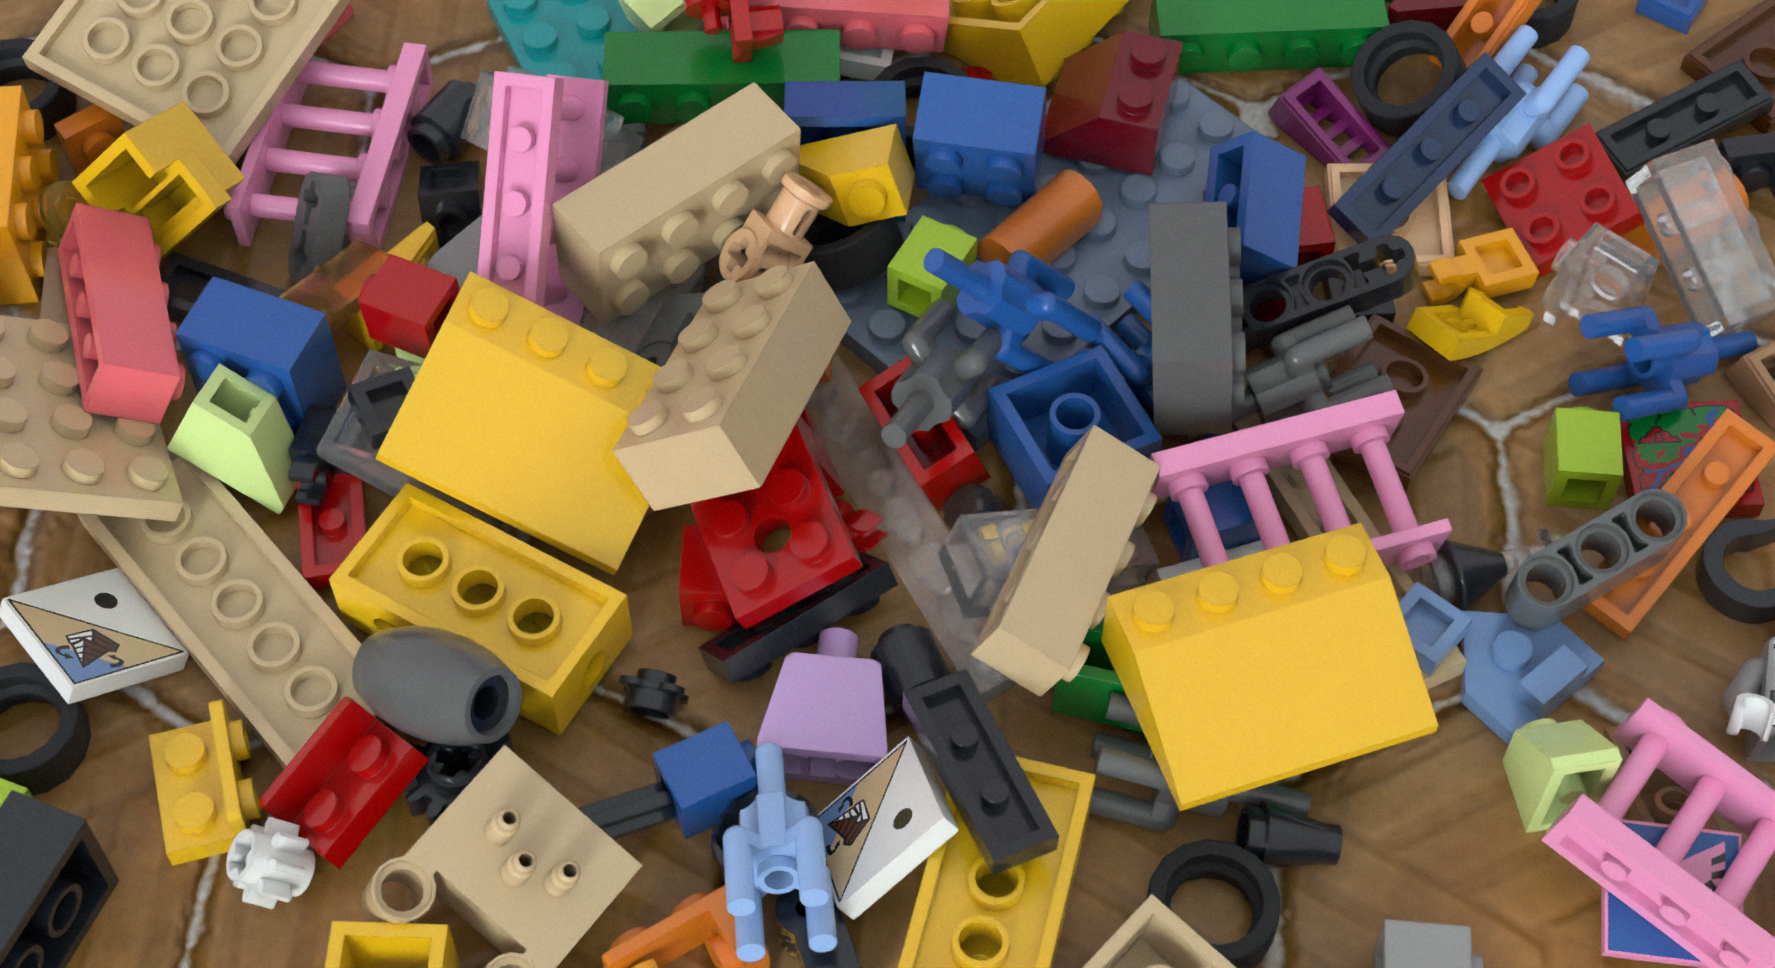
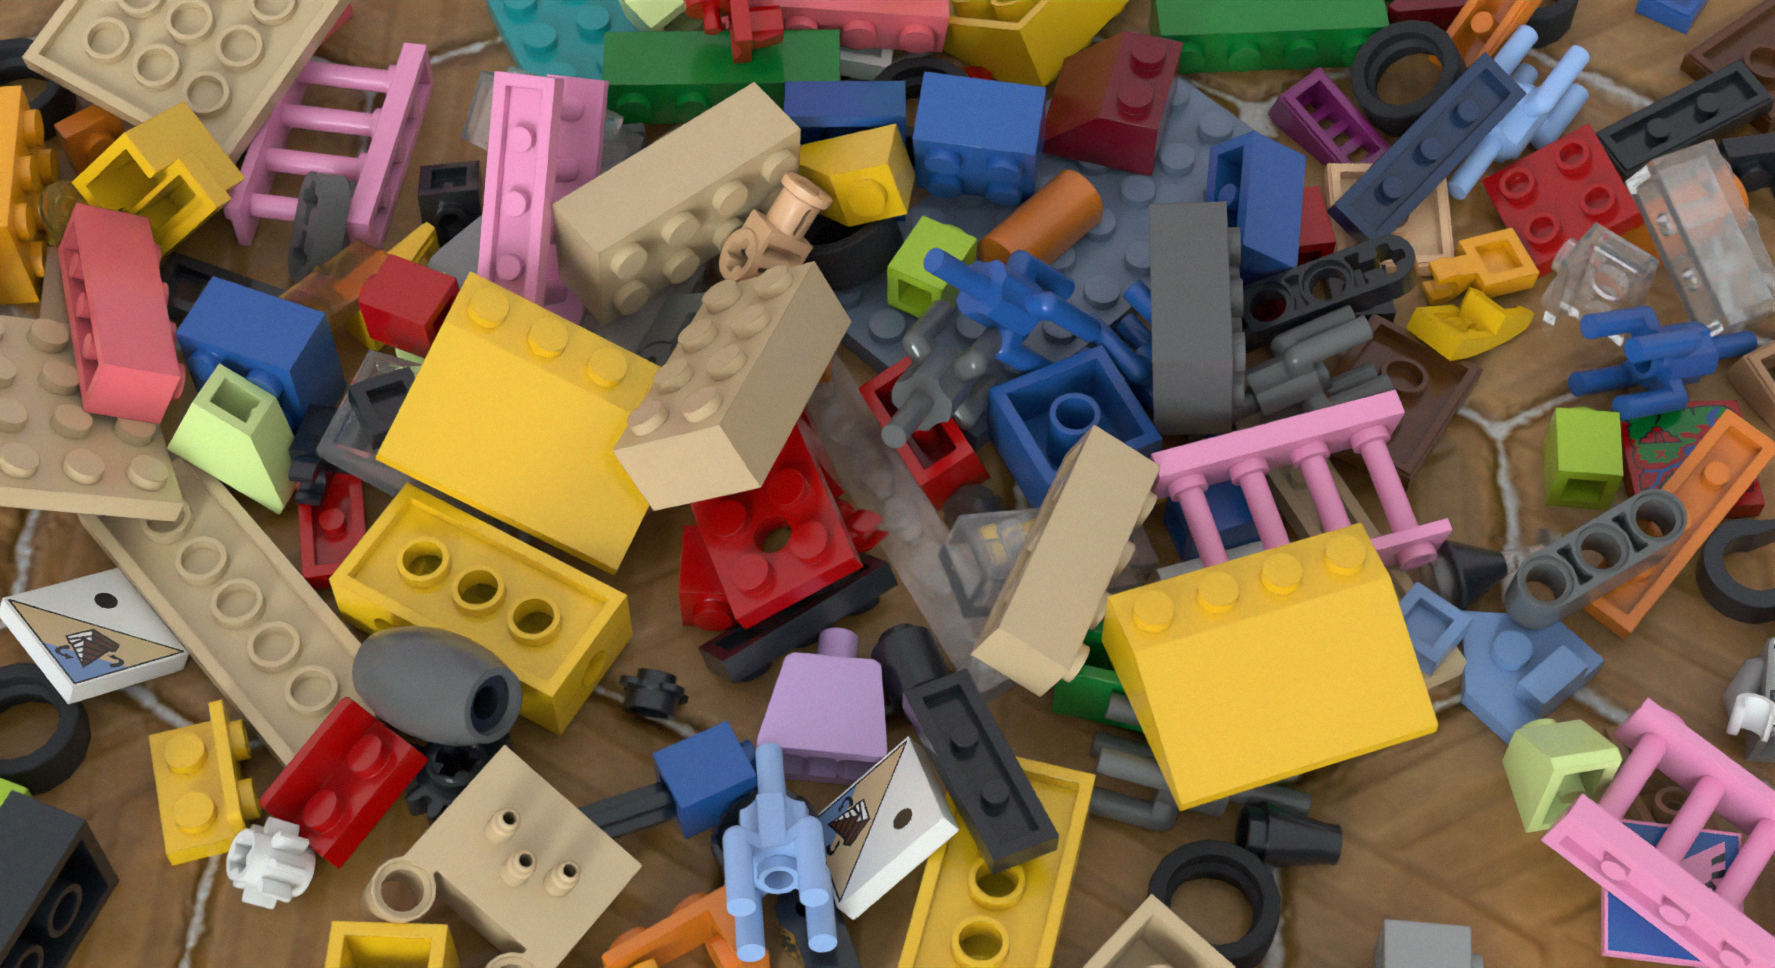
black brick [407,80,491,165] -> none

